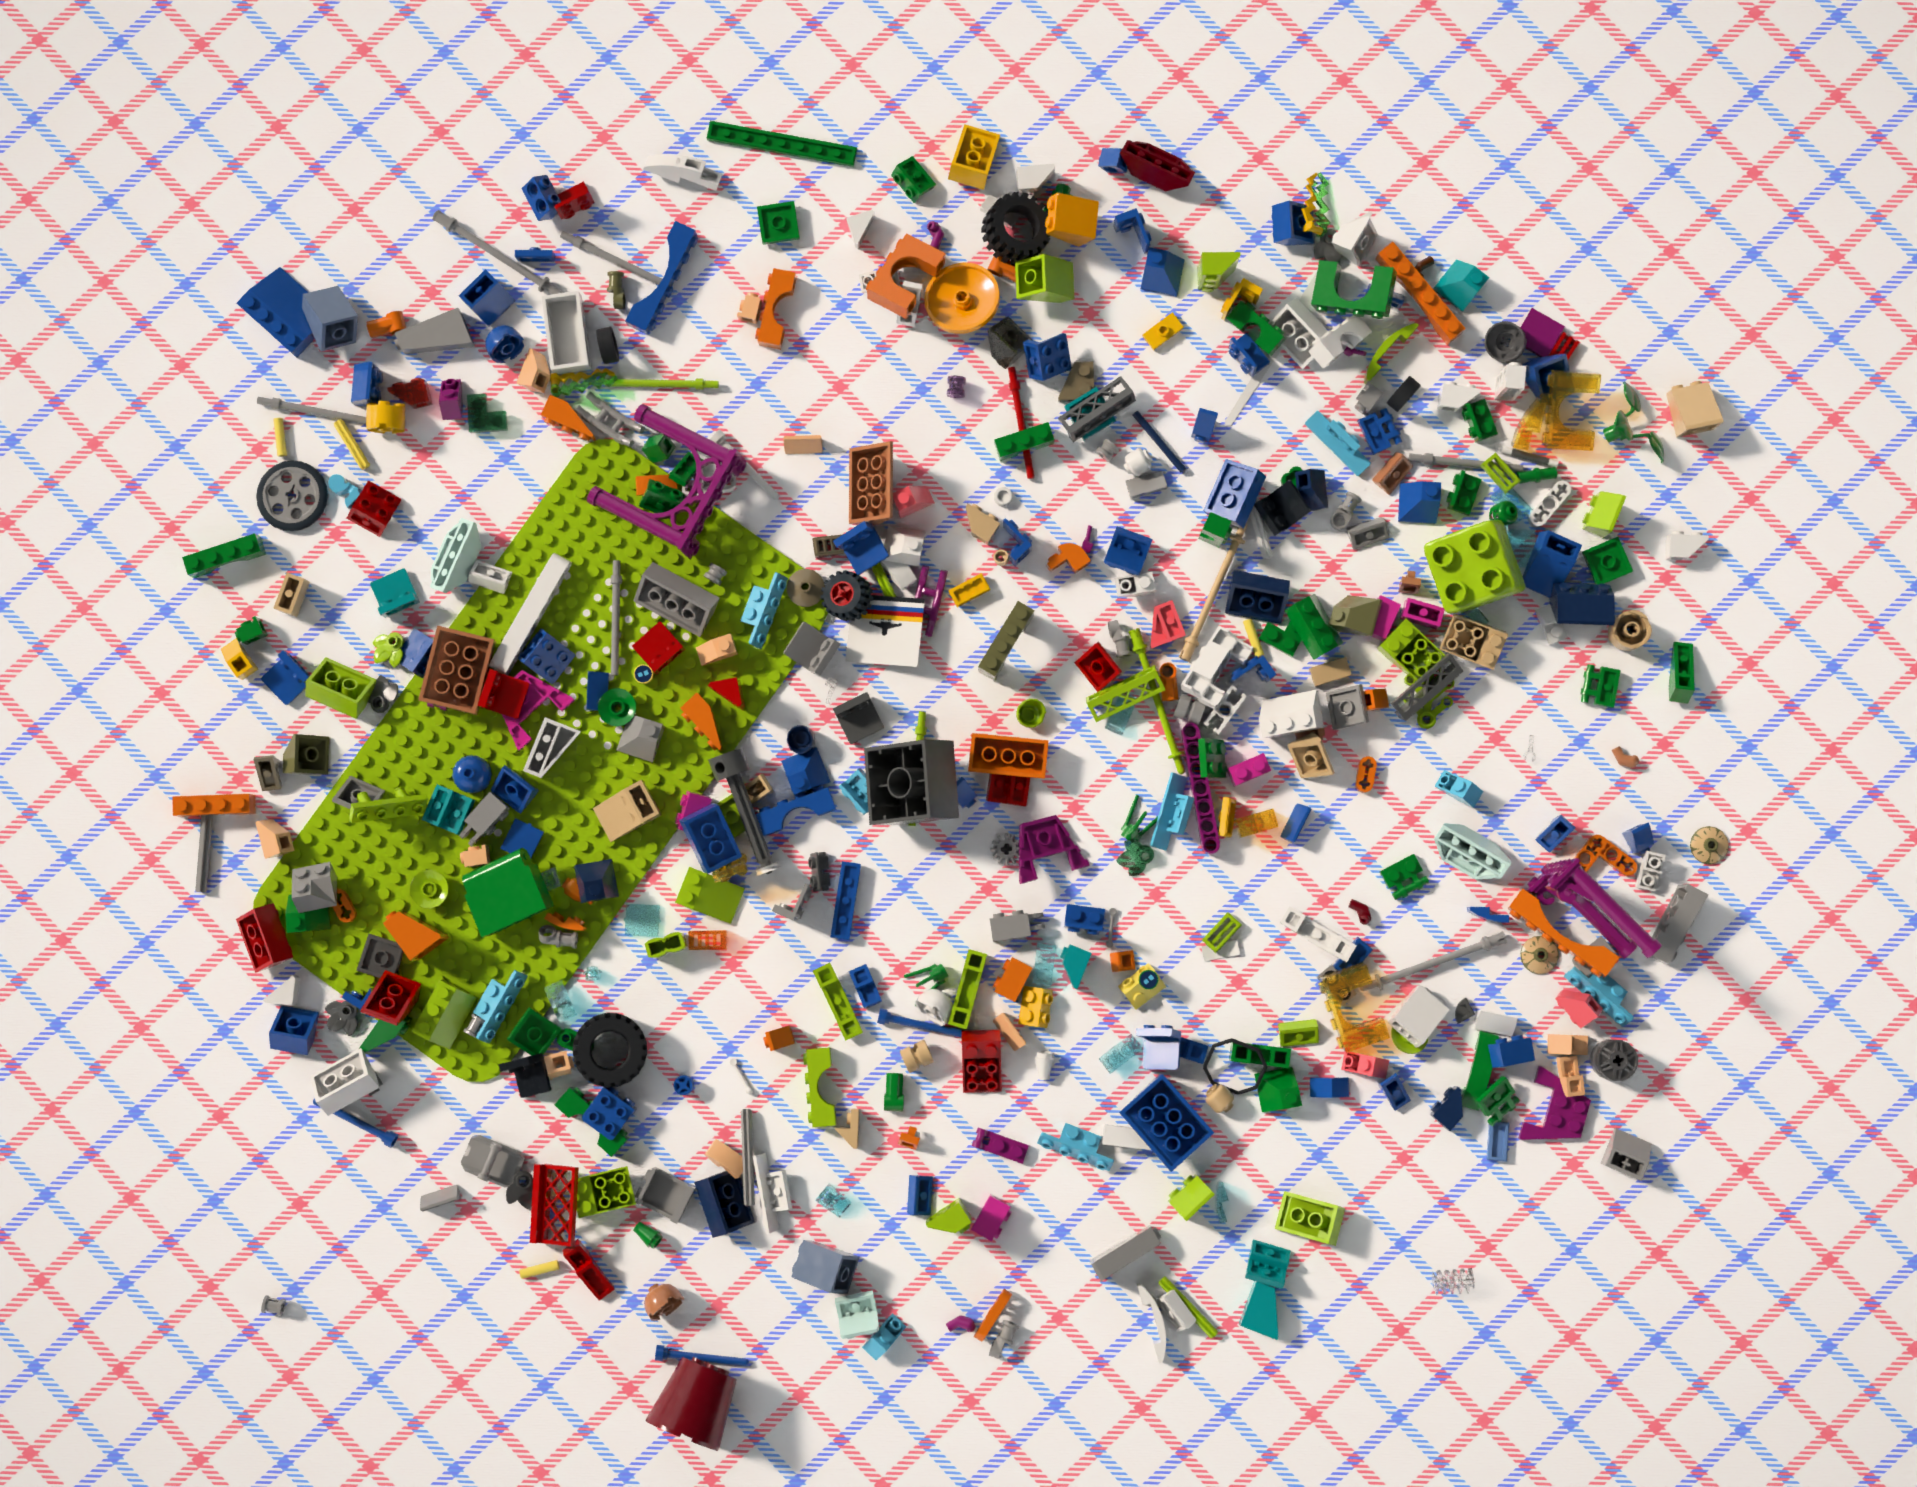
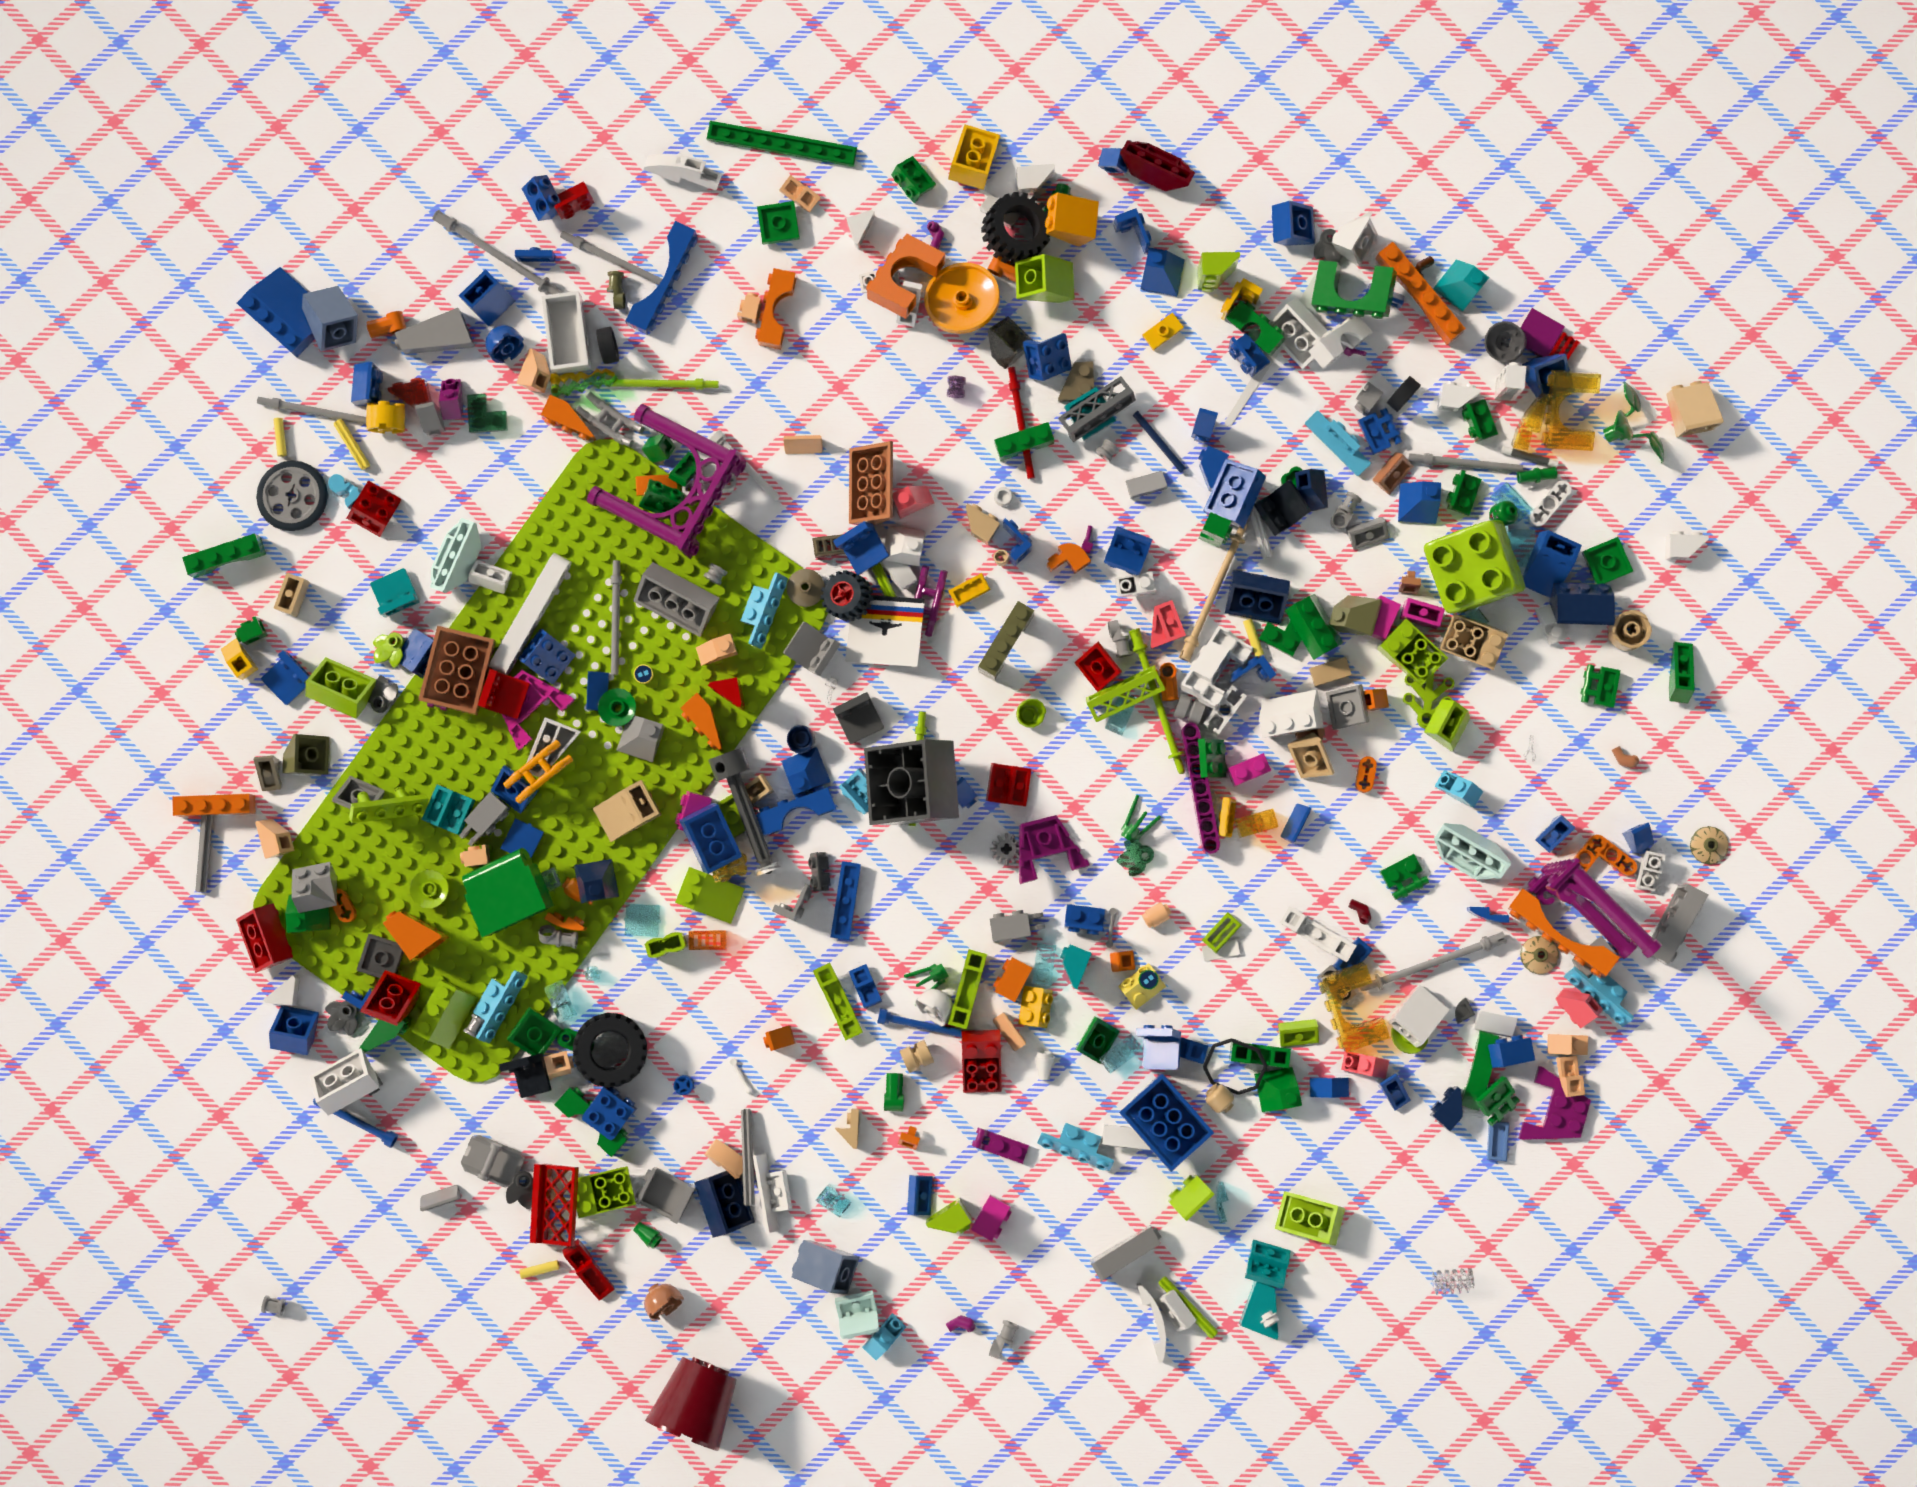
blue cylinder [452,755,492,794] -> none
red bracket [632,622,686,674] -> none
blue piece [655,1345,749,1366] -> none
lime arch [803,1047,837,1128] -> none
orange slope [968,733,1049,779] -> none
orange beam [973,1289,1012,1342] -> none
white head [1124,448,1153,476] -> none
medium azure bracket [1150,772,1194,851] -> none
piece [1302,172,1330,237] -> none
lime slope [1364,323,1419,385] -> none
dark grey fence [1391,653,1463,721] -> none
lime tile [1480,452,1521,494] -> none
lime slope [1582,491,1627,538] -> none
flat silver wheel [1590,1039,1638,1081] -> none
light grey slope [1600,1128,1652,1181] -> none
none -> light grey slope [415,402,446,437]
none -> light orange piece [503,740,573,804]
none -> light nougat slope [779,175,821,213]
none -> green slope [1075,1016,1120,1064]
none -> light nougat brick [1142,902,1171,928]
none -> blue slope [1198,445,1229,492]
none -> white plate [1260,1311,1279,1328]
none -> lime slope [1424,699,1471,752]

